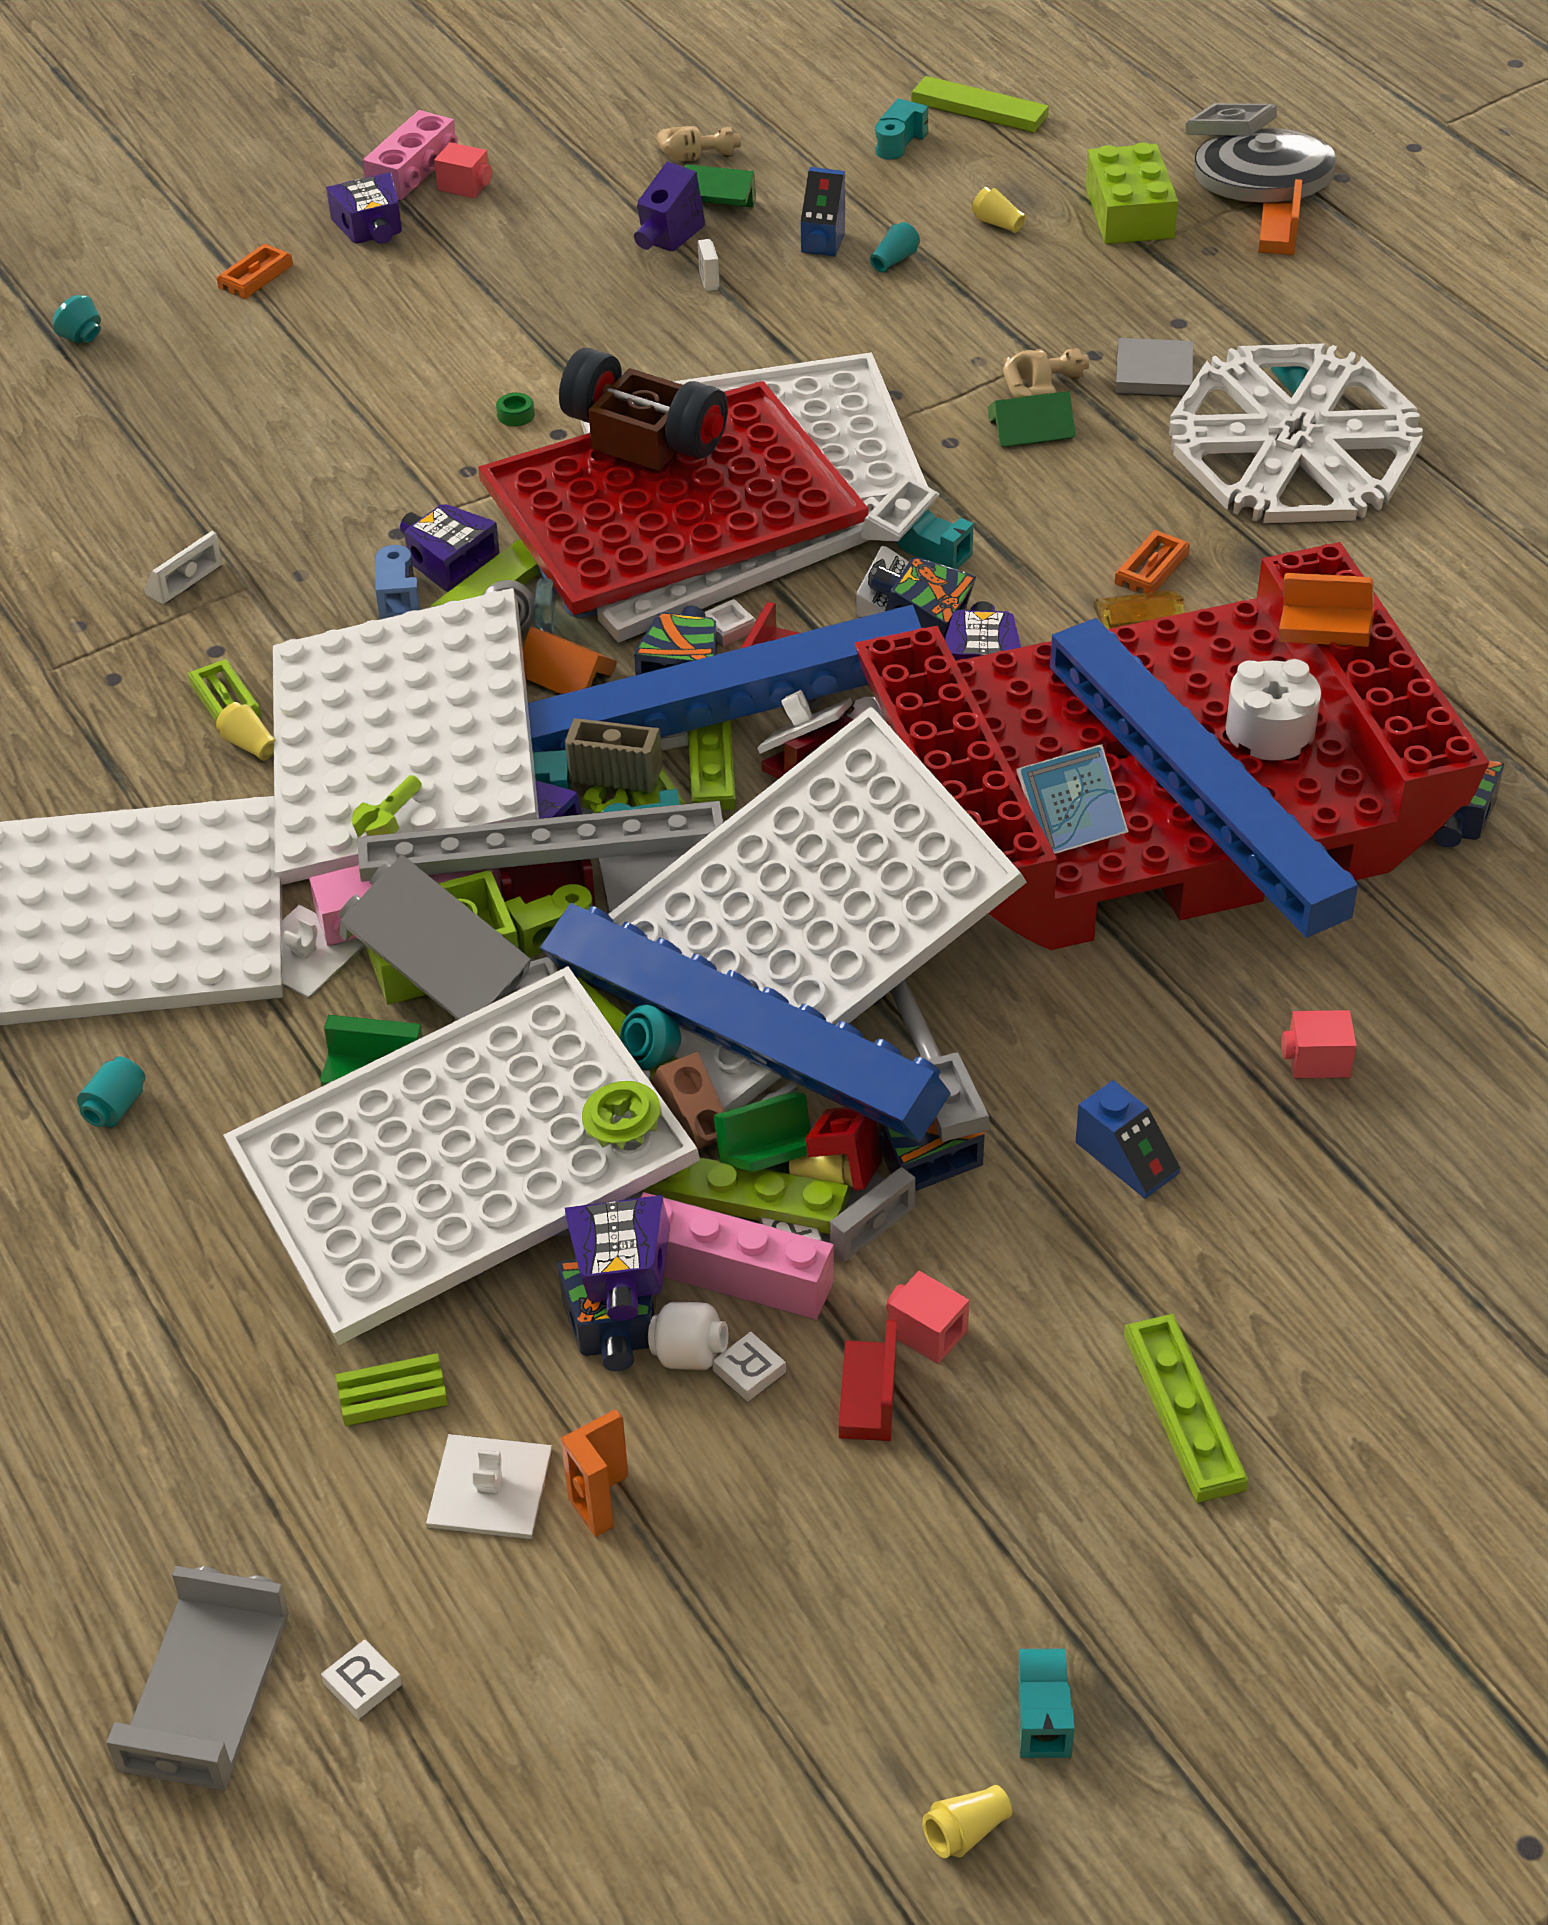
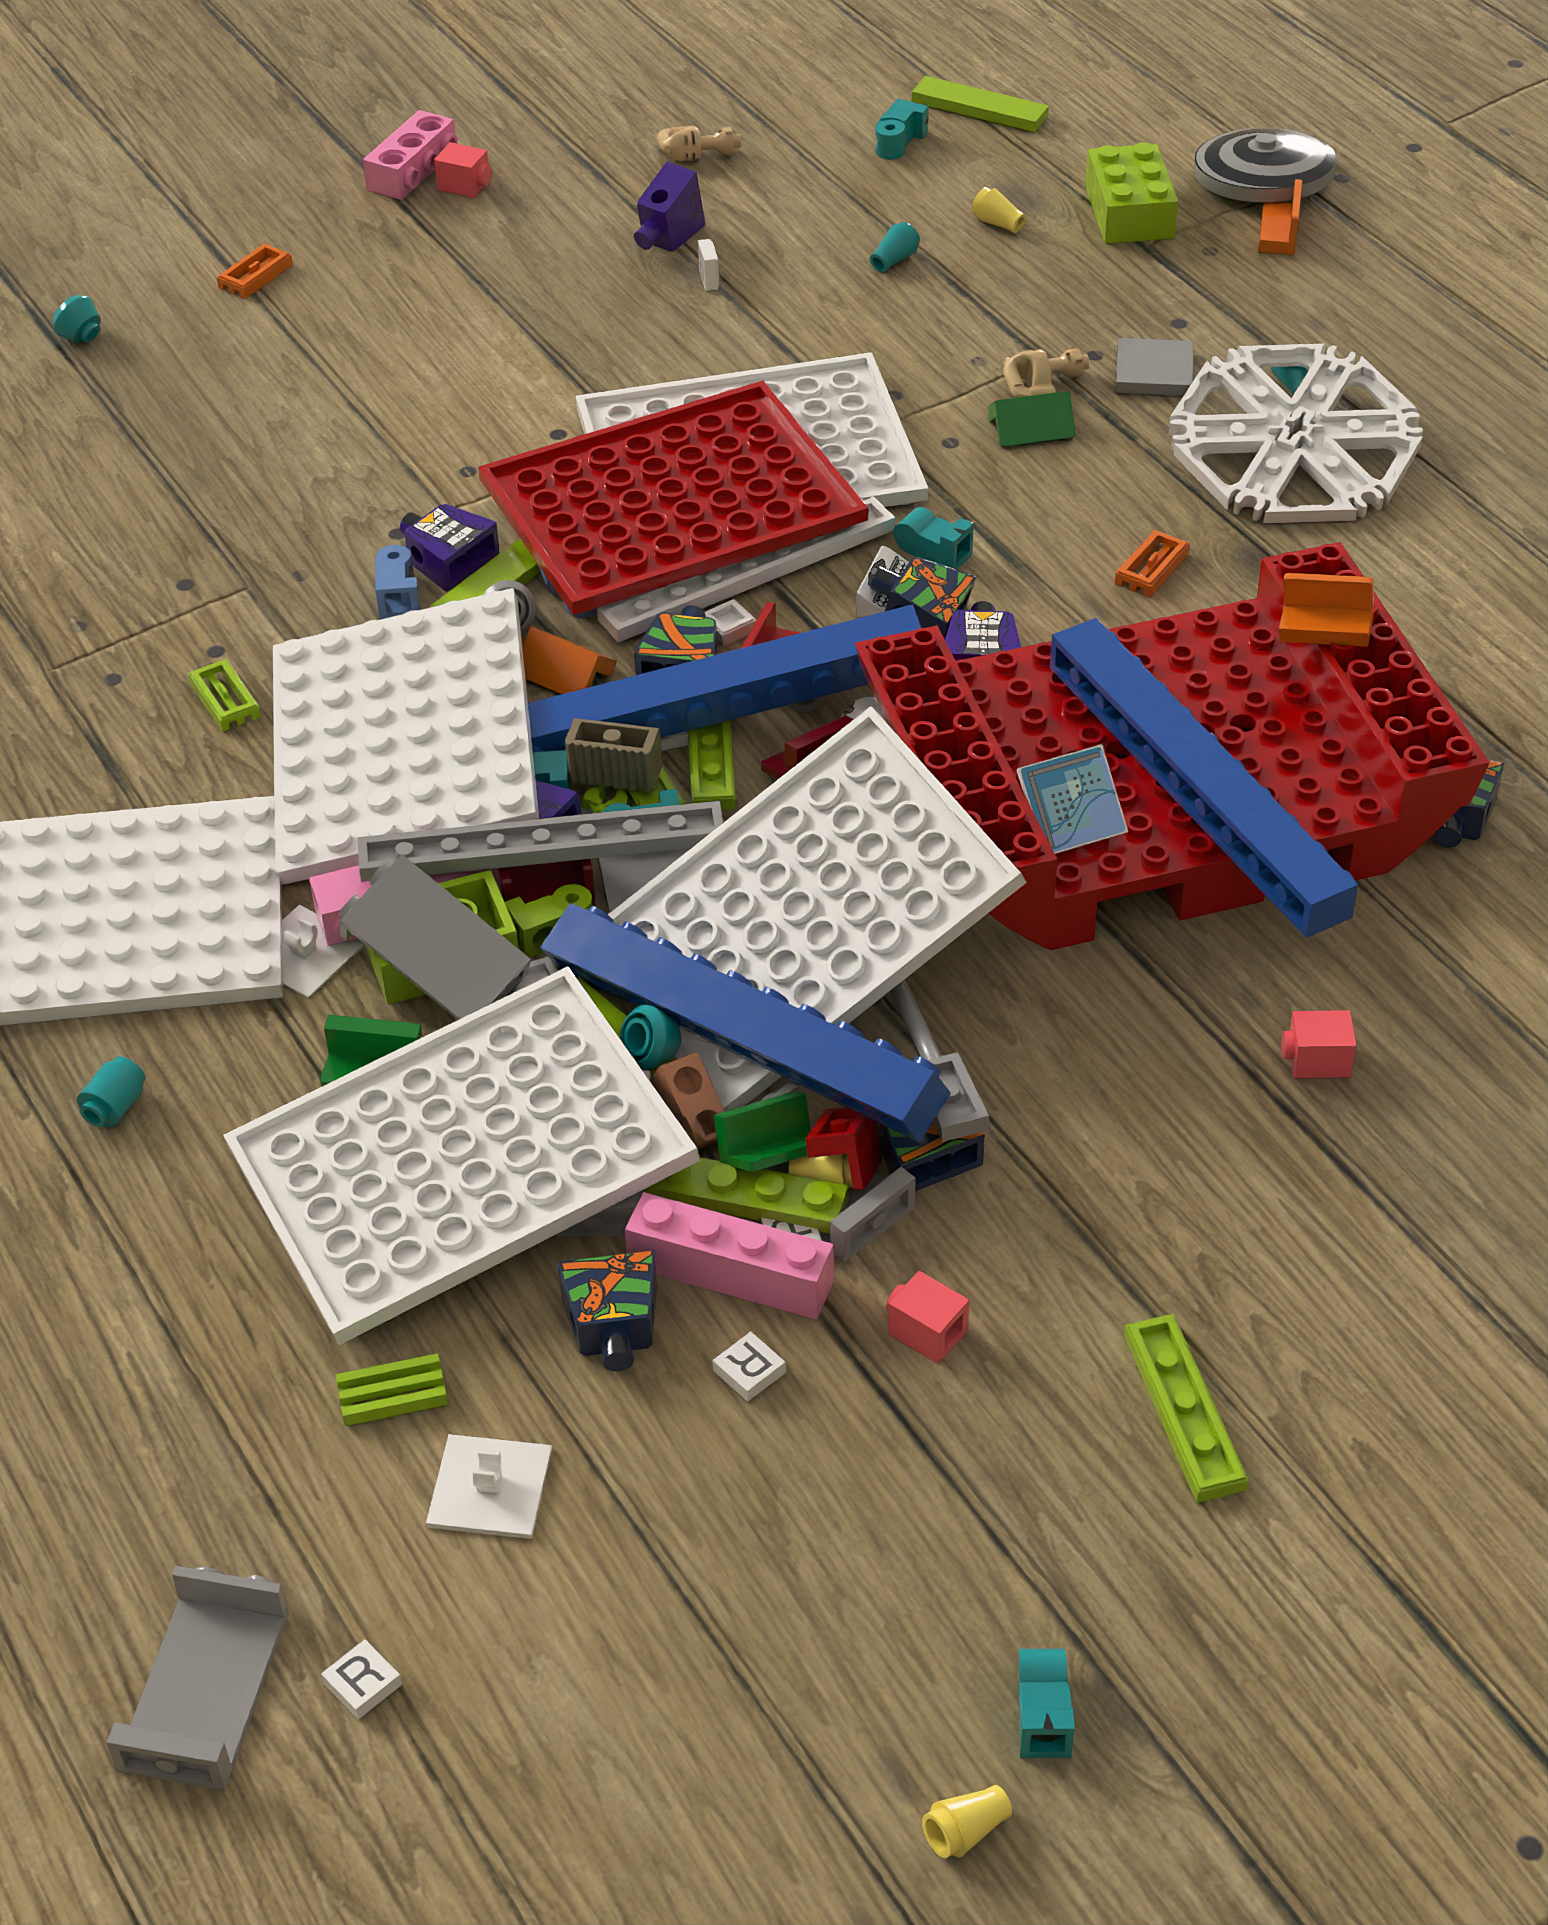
white slope [144,531,222,604] -> none
light yellow cone [216,702,276,761] -> none
dark purple torso [326,172,402,244] -> none
lime bar [352,775,422,837] -> none
green tile [496,392,535,426] -> none
clear light blue tile [534,579,557,634] -> none
brick [559,348,728,471] -> none
orange panel [561,1409,628,1537] -> none
dark purple torso [565,1195,670,1321] -> none
lime gear [582,1081,662,1150] -> none
white head [648,1302,729,1370] -> none
green panel [685,164,756,207] -> none
white piece [757,690,852,754] -> none
slope [801,167,845,257] -> none
red panel [838,1320,897,1441] -> none
white slope [861,475,940,541] -> none
slope [1075,1080,1180,1199] -> none
clear yellow slope [1094,590,1184,629] -> none
light grey tile [1185,103,1277,136] -> none
white brick [1226,659,1321,760] -> none

